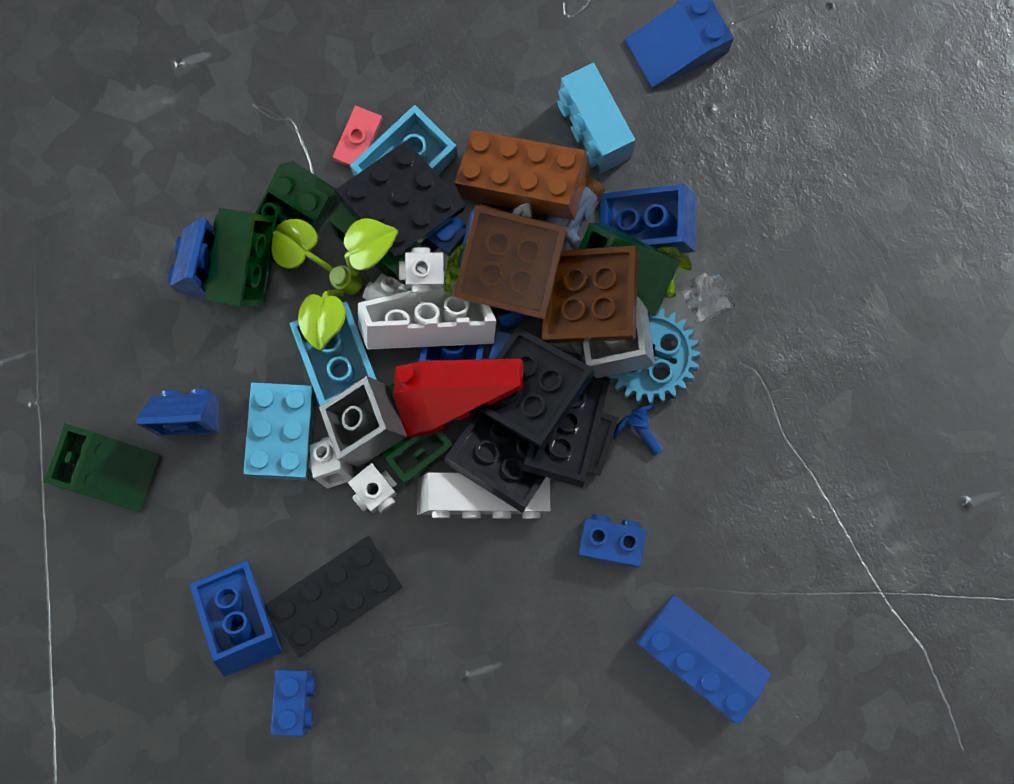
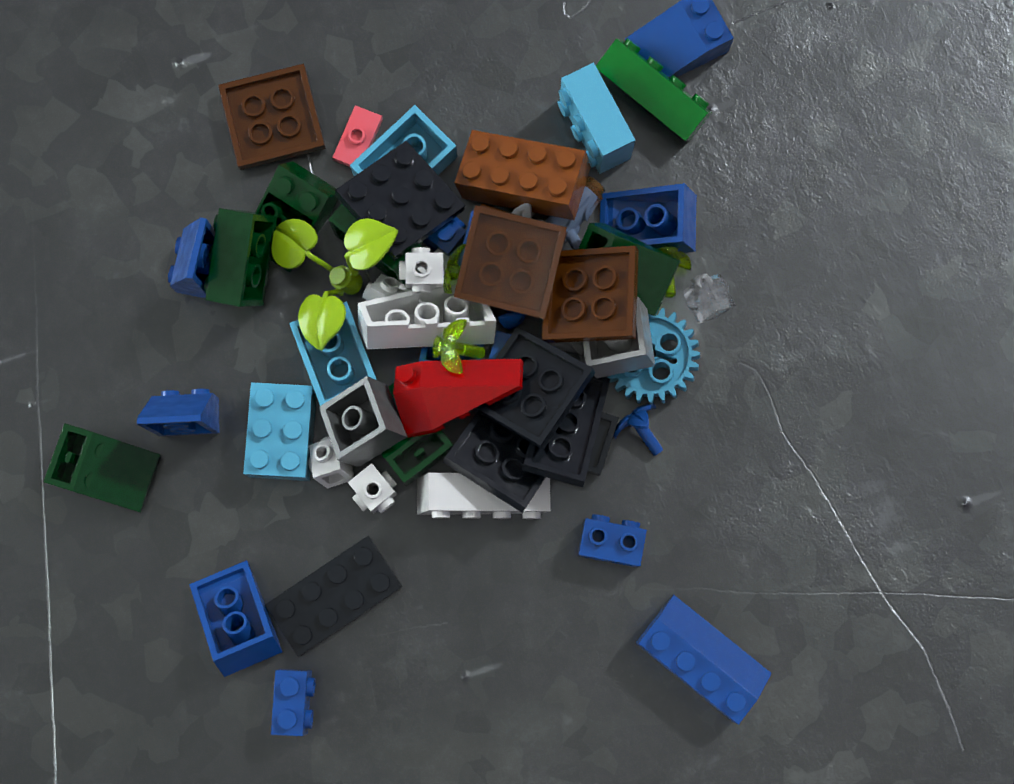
none -> reddish brown plate [218,63,326,170]
none -> clear neon green plant [432,319,485,374]
none -> green brick [596,38,712,141]

